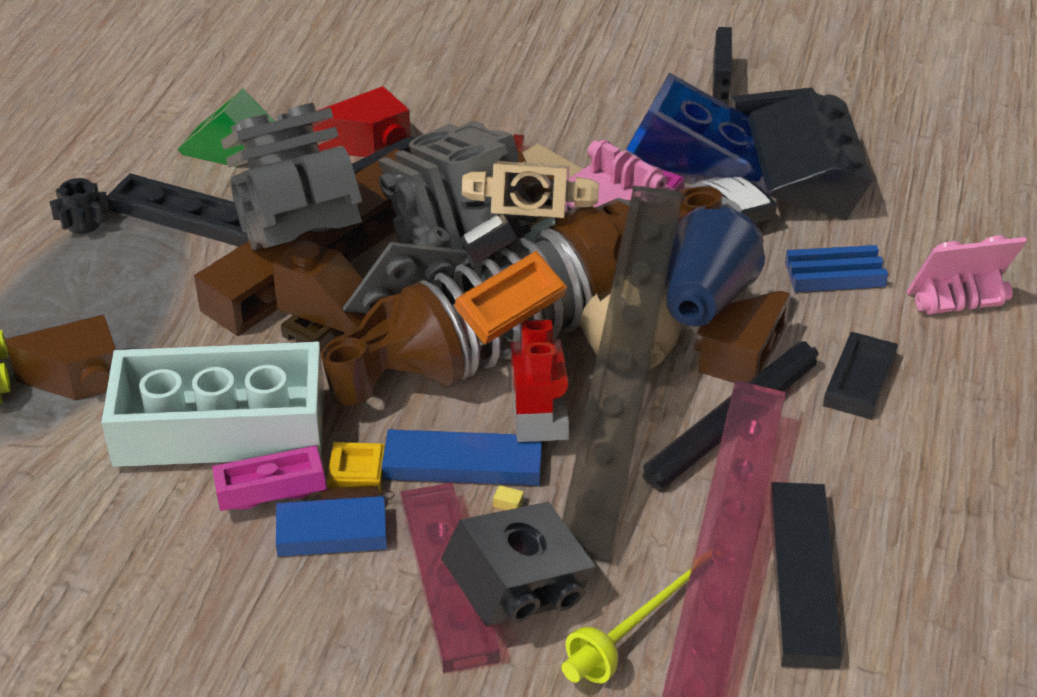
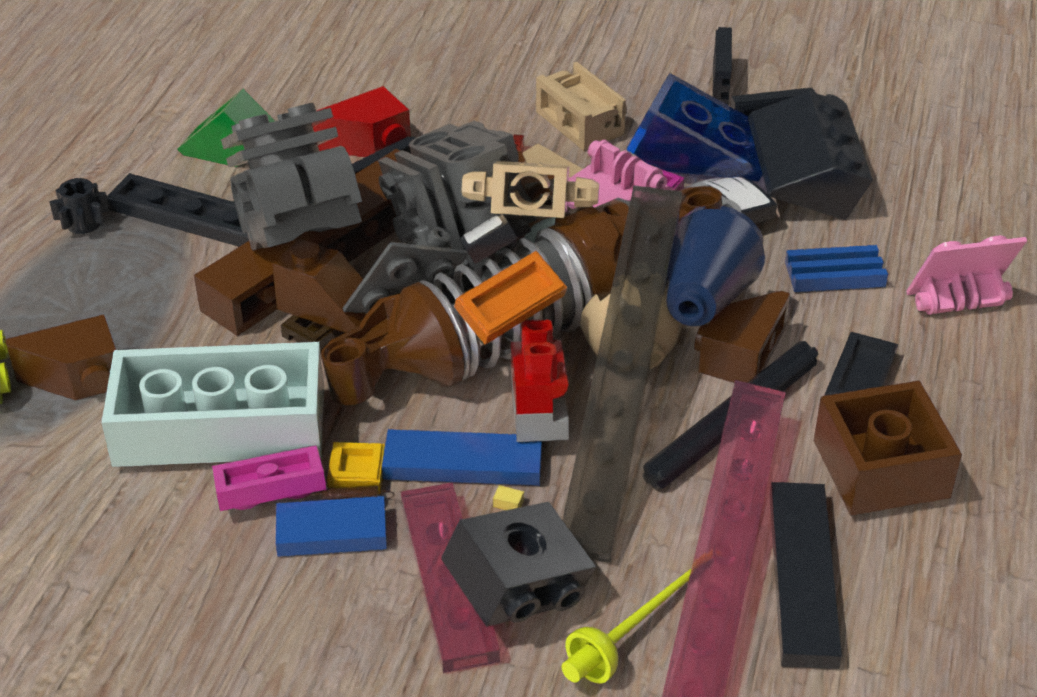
none -> tan hinge [536,62,627,151]
none -> reddish brown brick [813,380,962,516]

